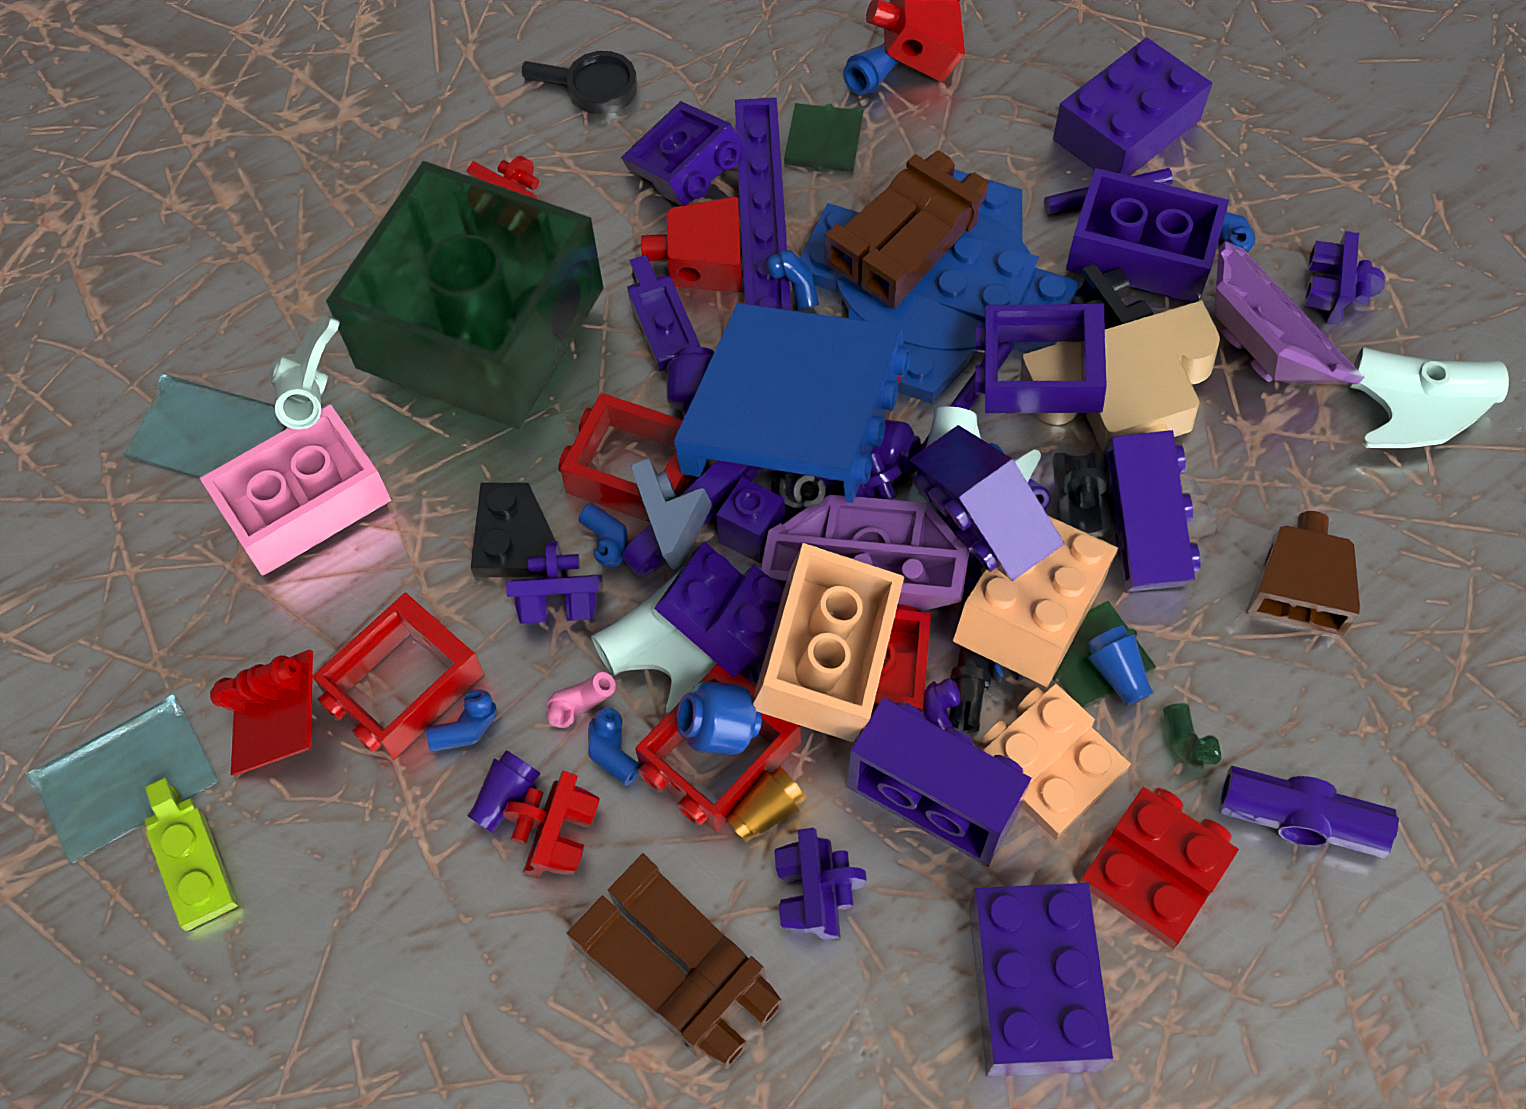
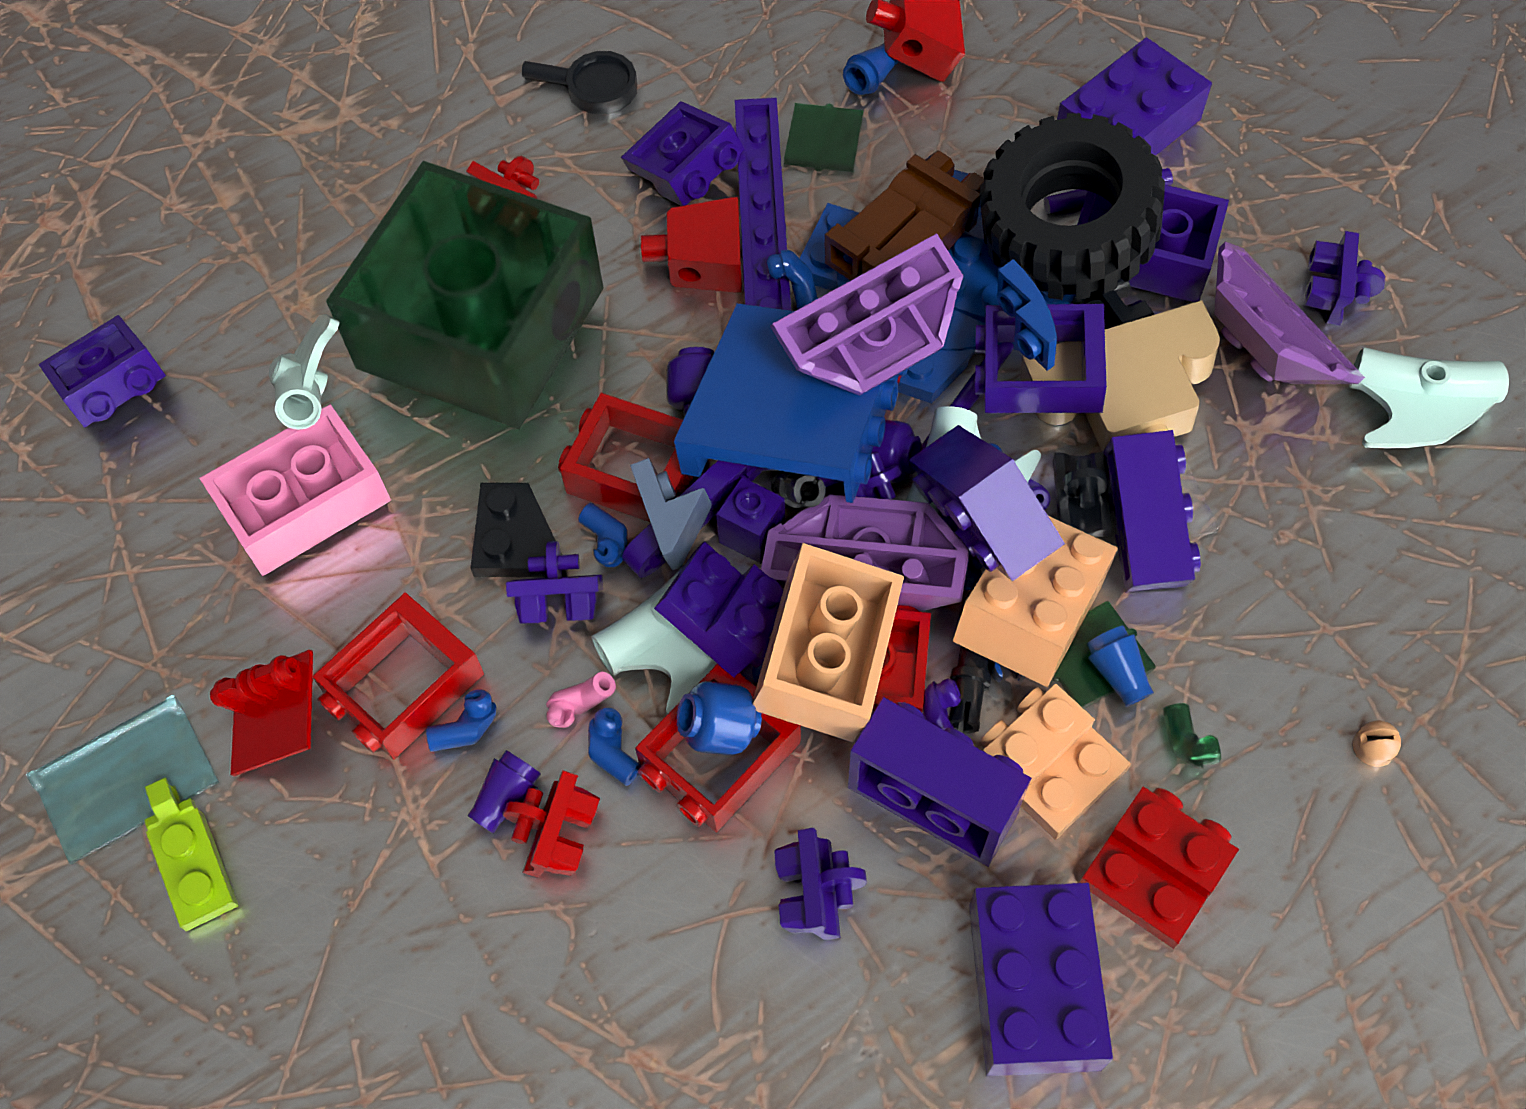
clear light blue piece [124,374,287,478] -> none
reddish brown hips [566,853,782,1069] -> none
dark purple hinge [627,255,701,371] -> none
pearl gold cone [726,766,807,843] -> none
dark purple piece [1219,765,1399,858] -> none
blue arm [1220,212,1255,252] -> none
reddish brown torso [1247,511,1360,636] -> none
none -> dark purple plate [38,315,166,428]
none -> medium lavender wedge [770,234,963,396]
none -> black tyre [980,113,1165,300]
none -> blue slope [997,259,1057,371]
none -> light nougat hinge [1353,720,1401,767]

